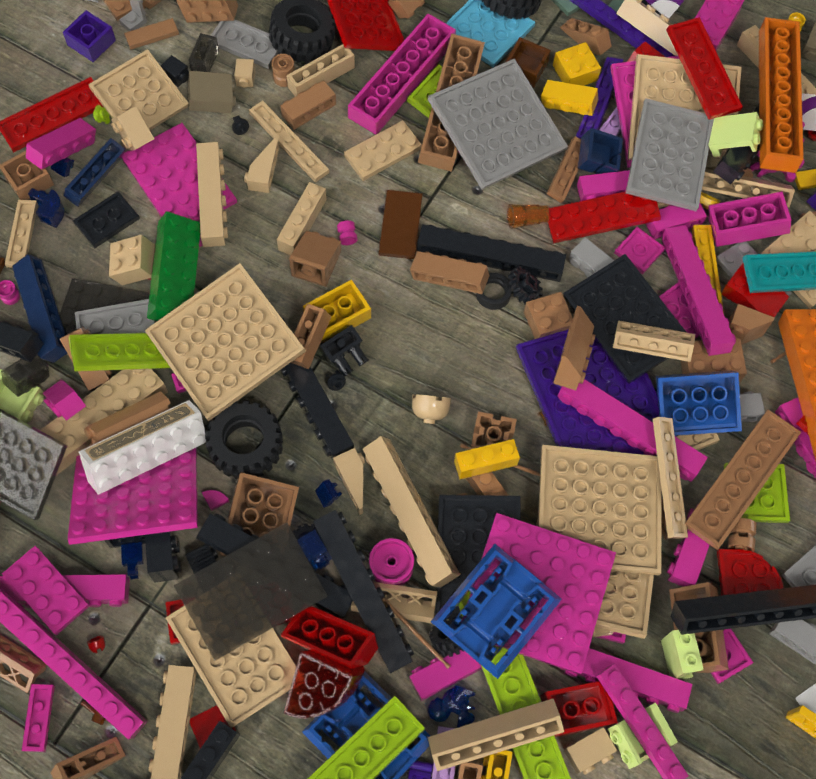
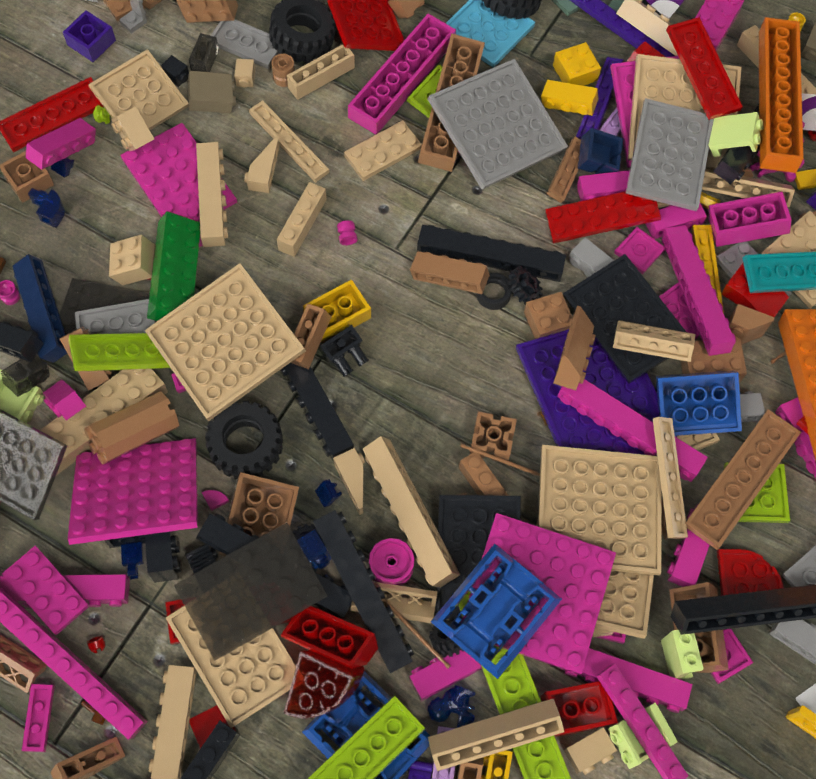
tan plate [5,200,38,268] -> none
dark blue brick [64,138,126,207] -> none
black tile [73,191,140,249] -> none
white brick [79,400,207,495] -> none
medium nougat tile [124,18,179,50] -> none
black plate [232,115,249,135] -> none
medium nougat brick [280,80,336,130] -> none
medium nougat slope [289,231,341,287] -> none
black plate [326,370,346,391] -> none
reddish brown tile [379,190,423,259] -> none
tan cylinder [412,394,451,424] -> none
yellow brick [454,439,520,480] -> none
reddish brown piece [505,37,551,88] -> none
clear orange plant [507,204,549,229] -> none
medium nougat slope [560,18,612,56] -> none
medium nougat wheel [728,518,757,552] -> none

